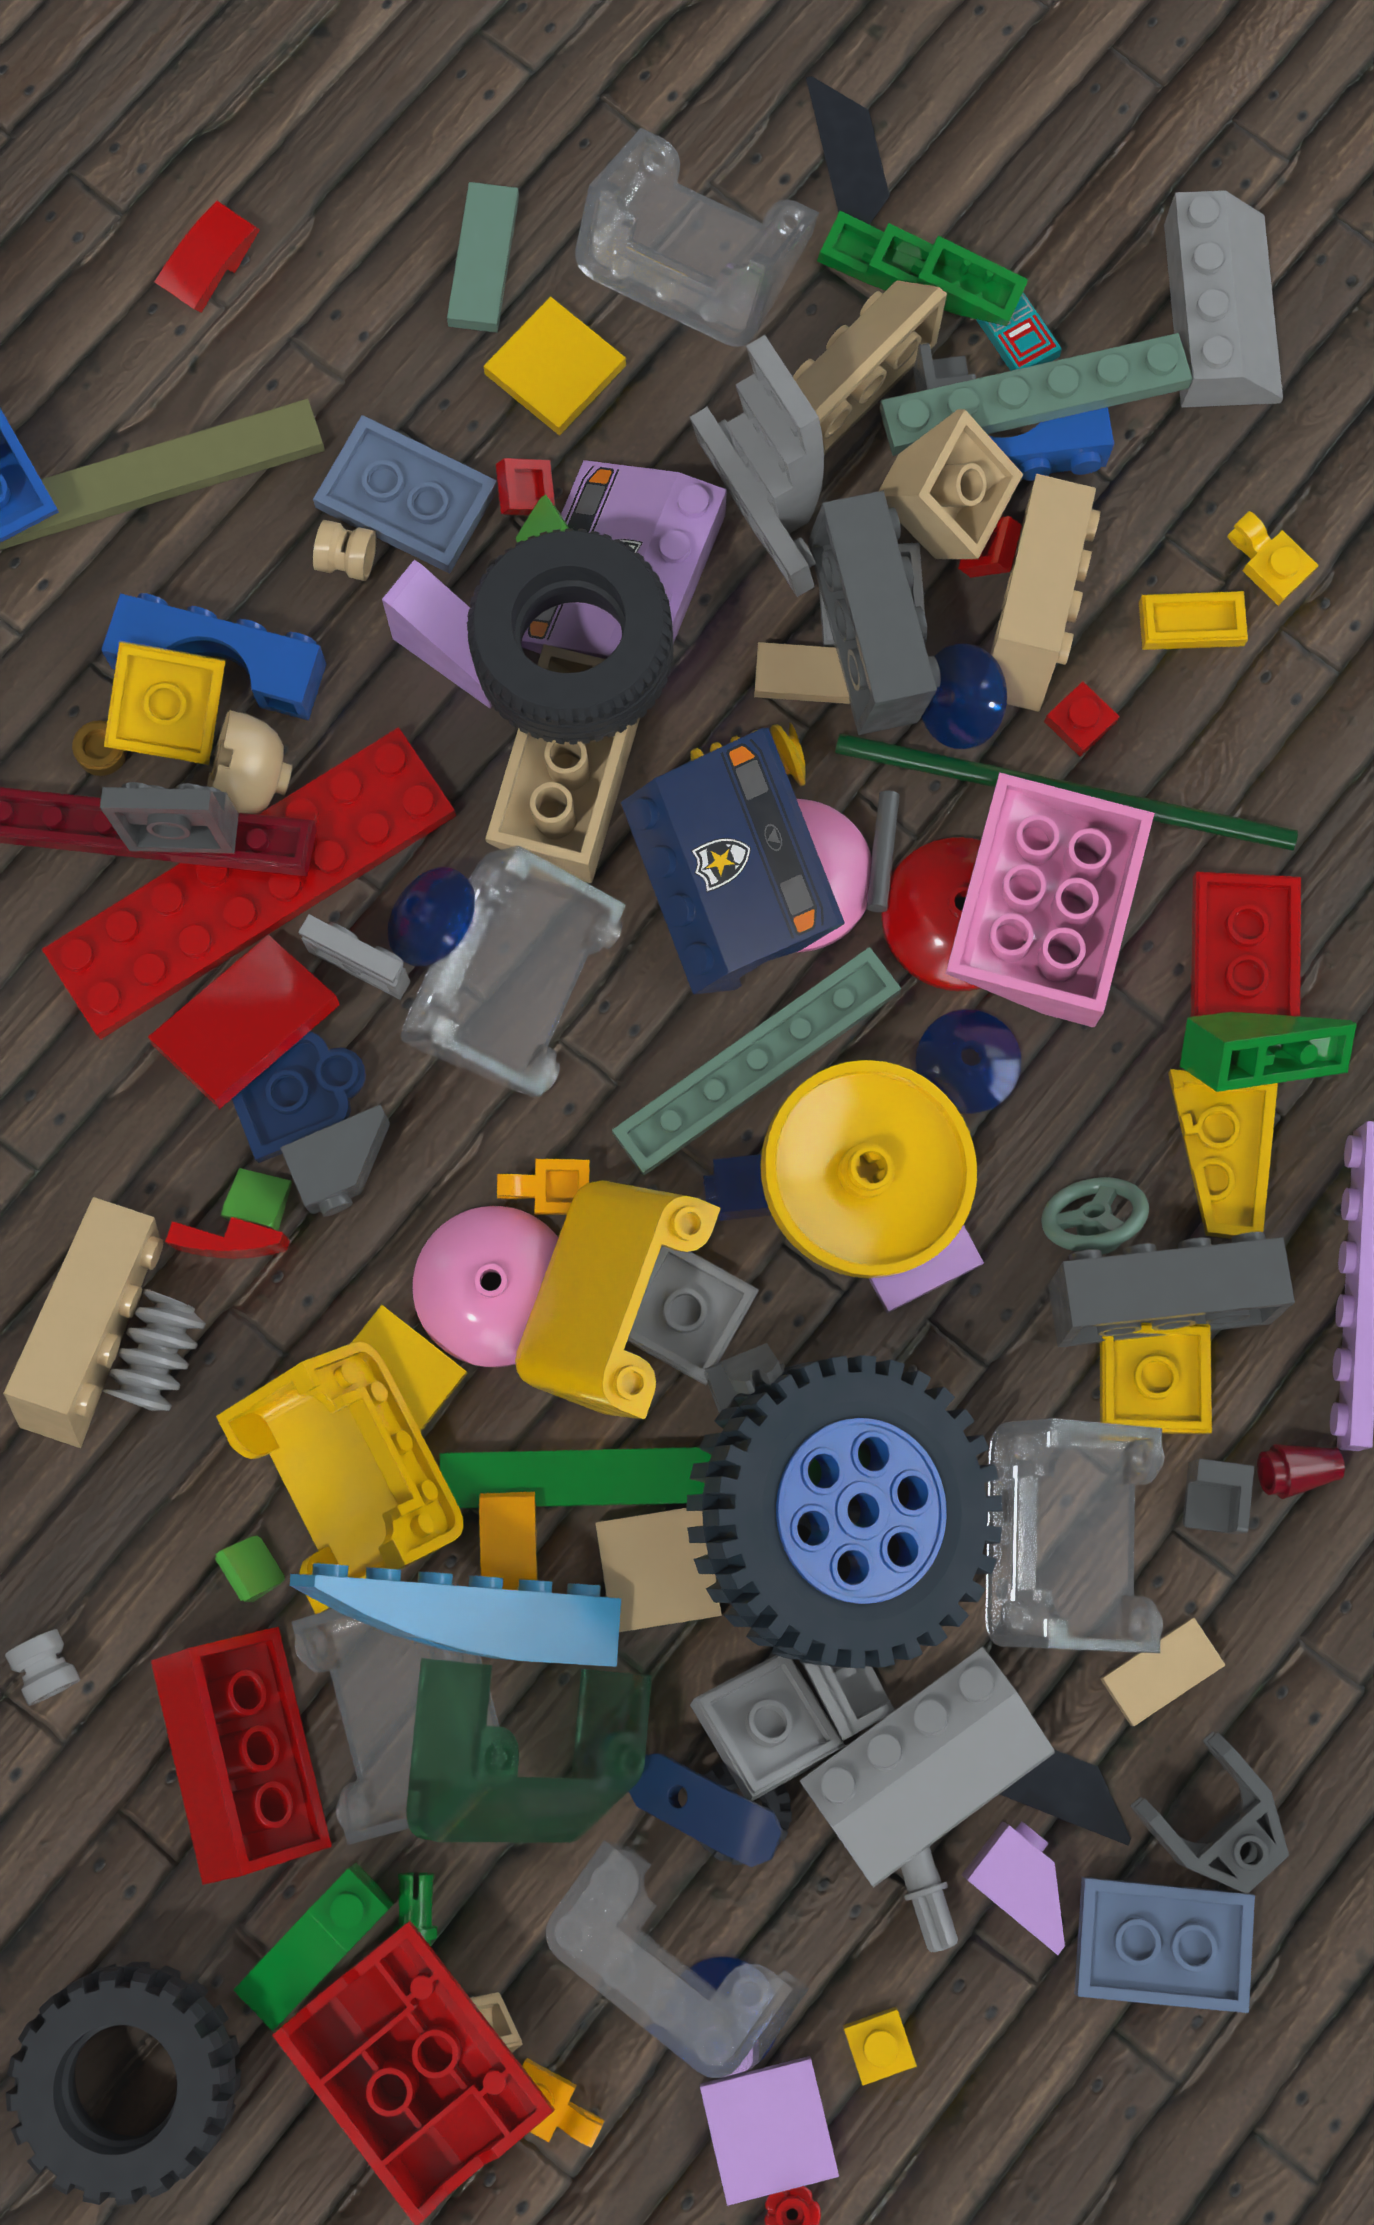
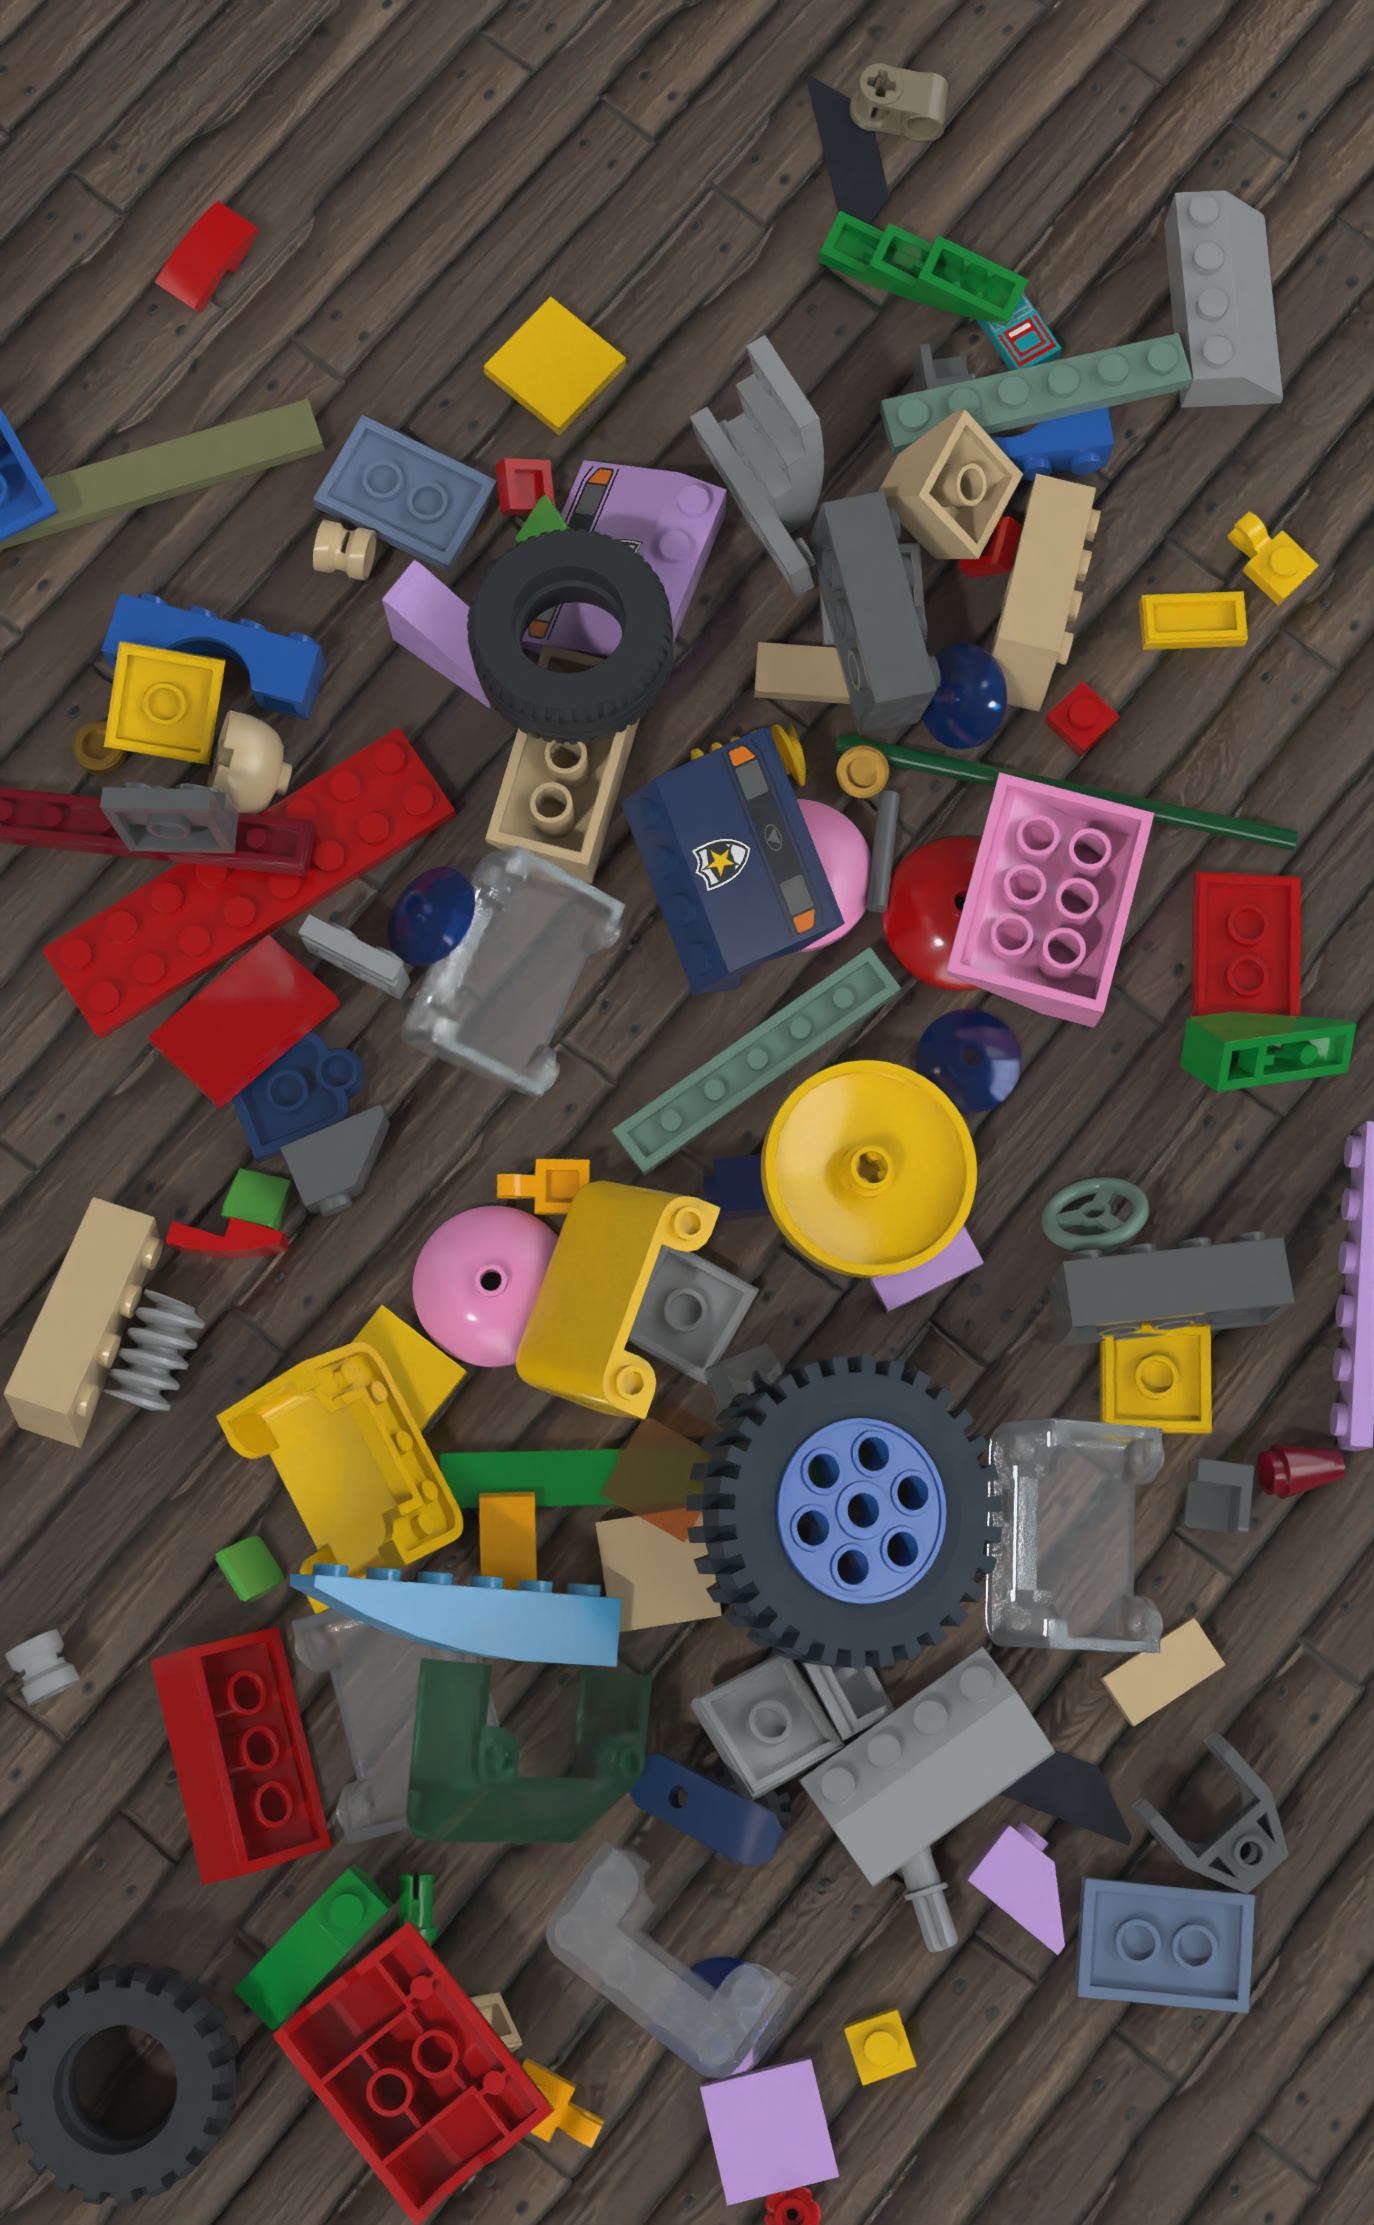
sand green tile [447,182,519,333] -> none
clear windscreen [575,128,819,347] -> none
tan slope [793,281,947,455] -> none
yellow wing [1168,1069,1278,1239] -> none
none -> clear orange piece [600,1416,711,1542]
none -> pearl gold tile [837,744,889,798]
none -> dark tan piece [849,63,948,142]

